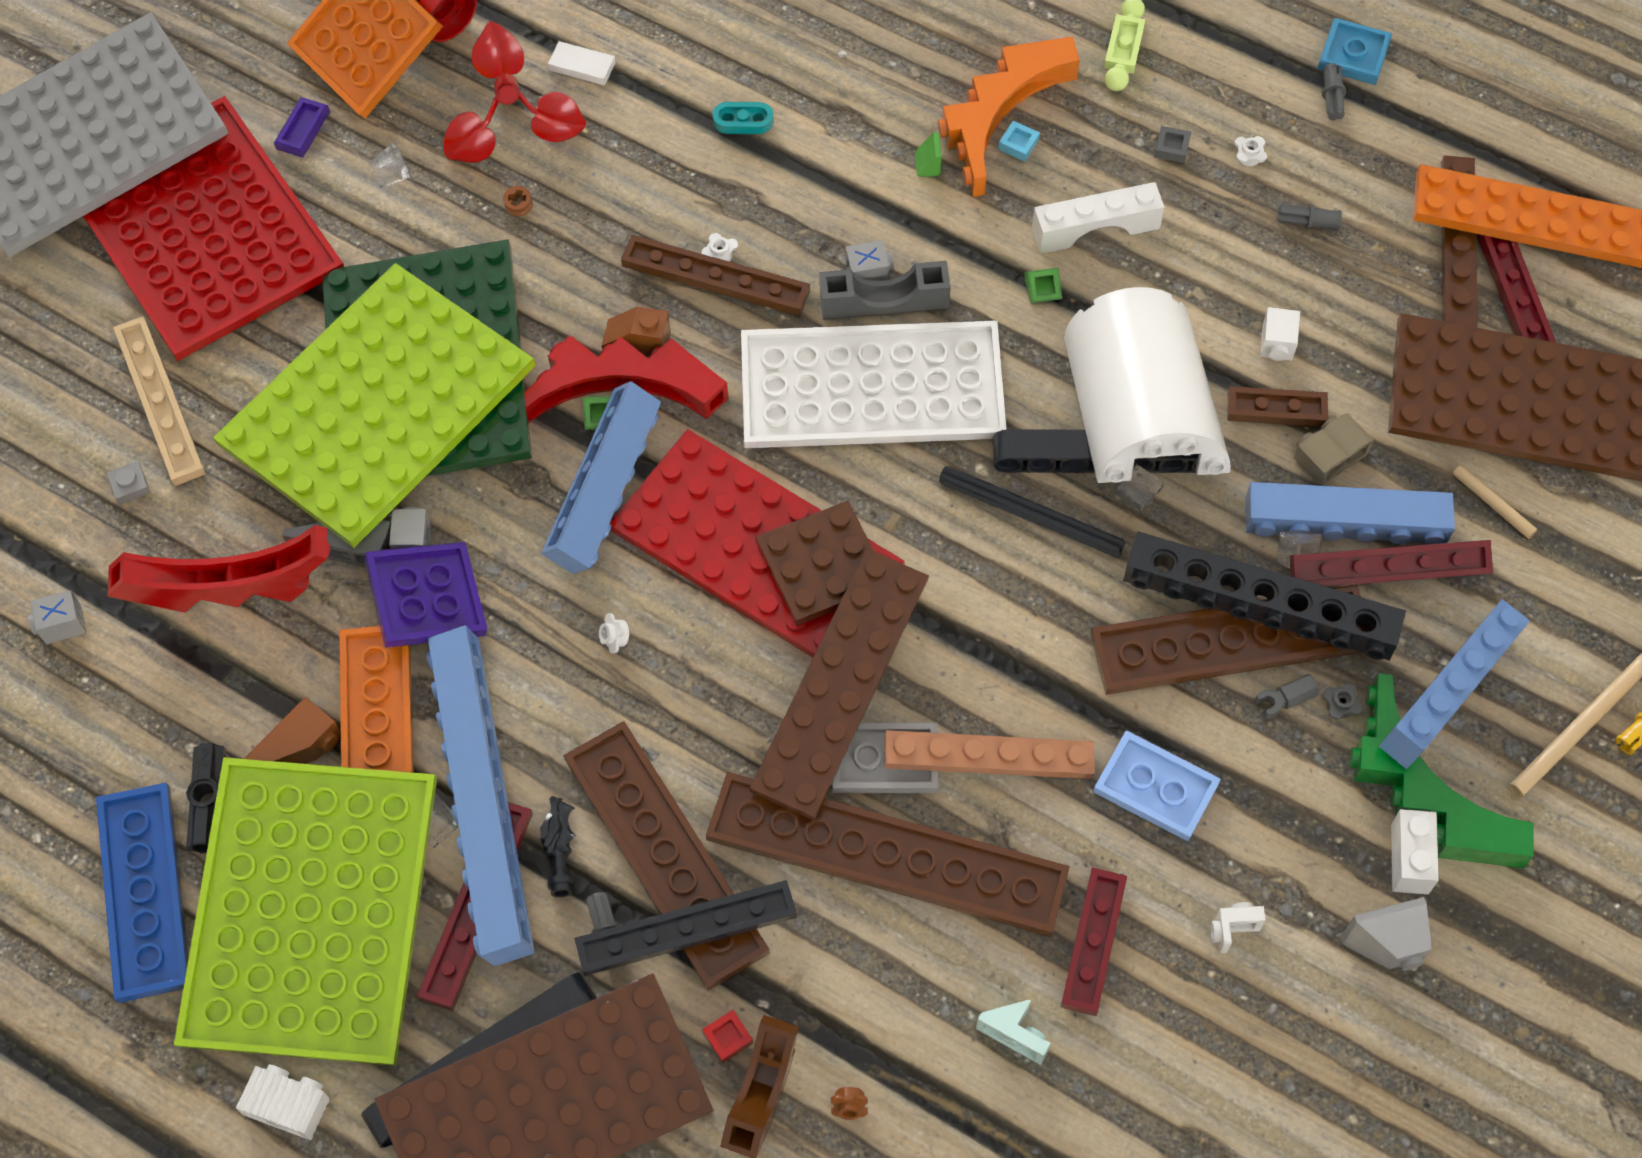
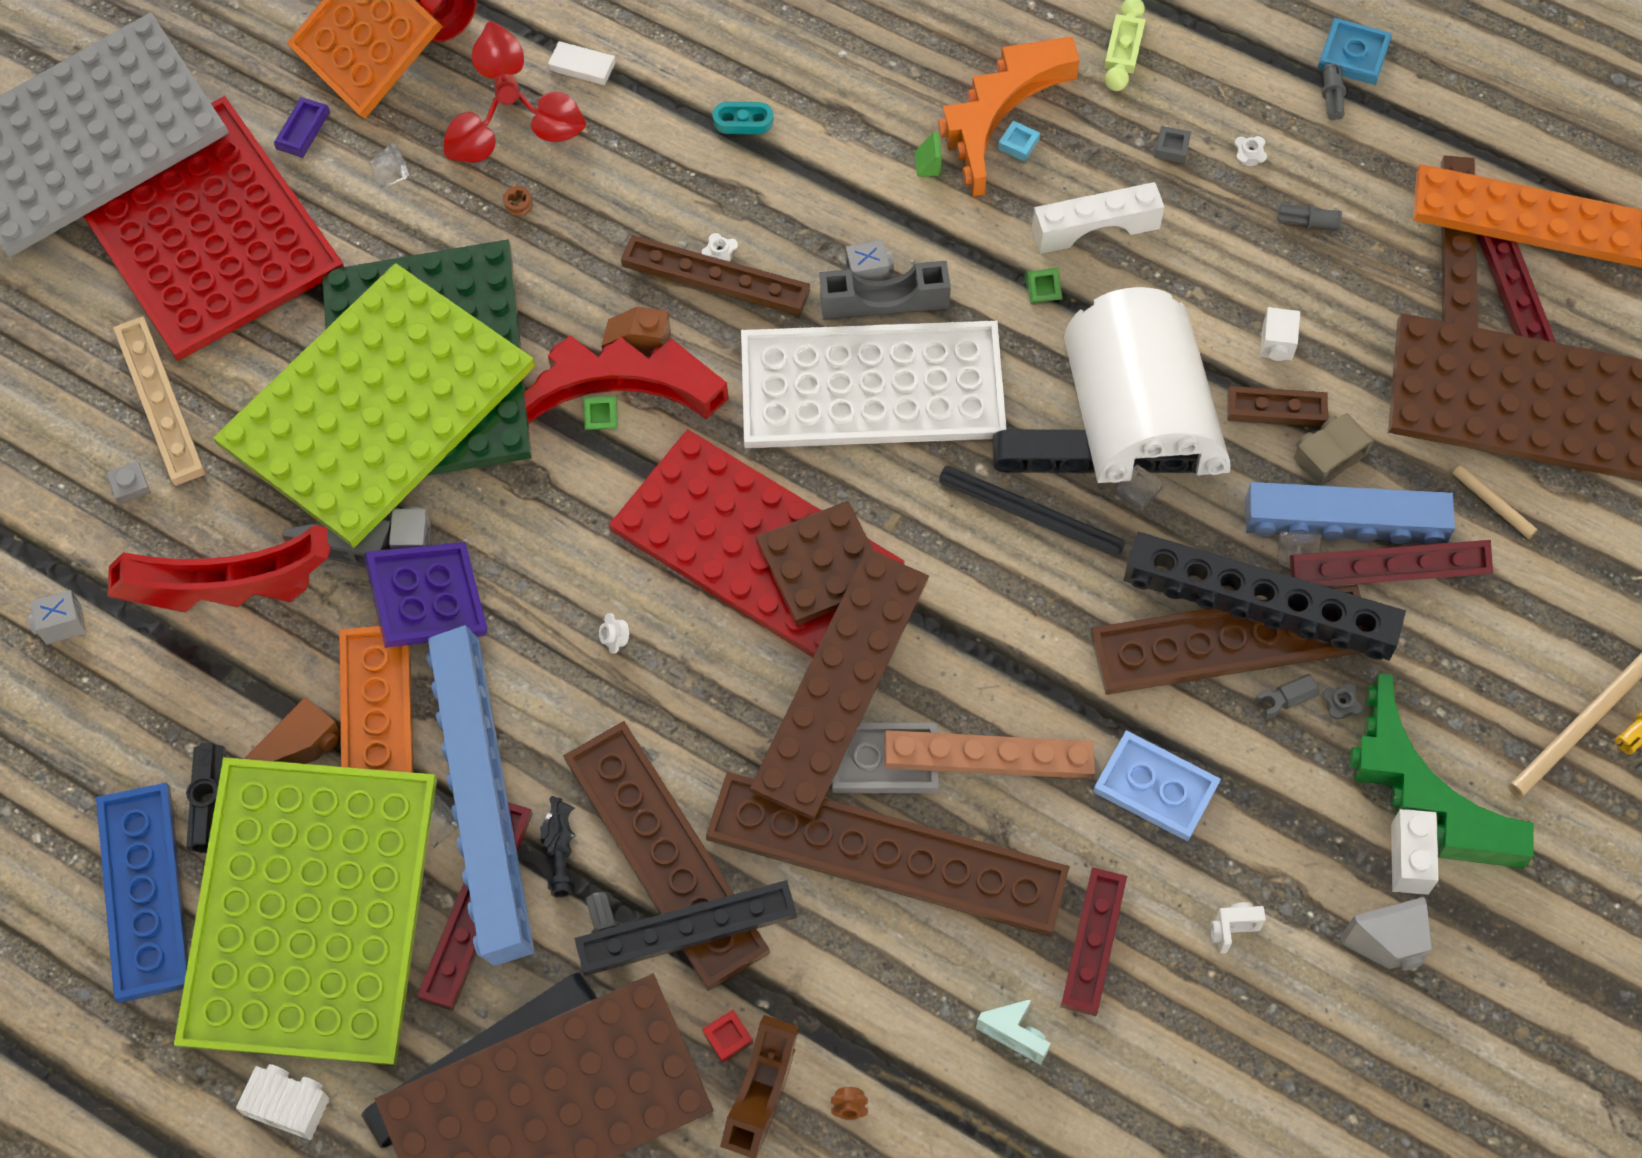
medium blue brick [541,381,661,574] -> none
medium blue brick [1378,599,1530,769] -> none

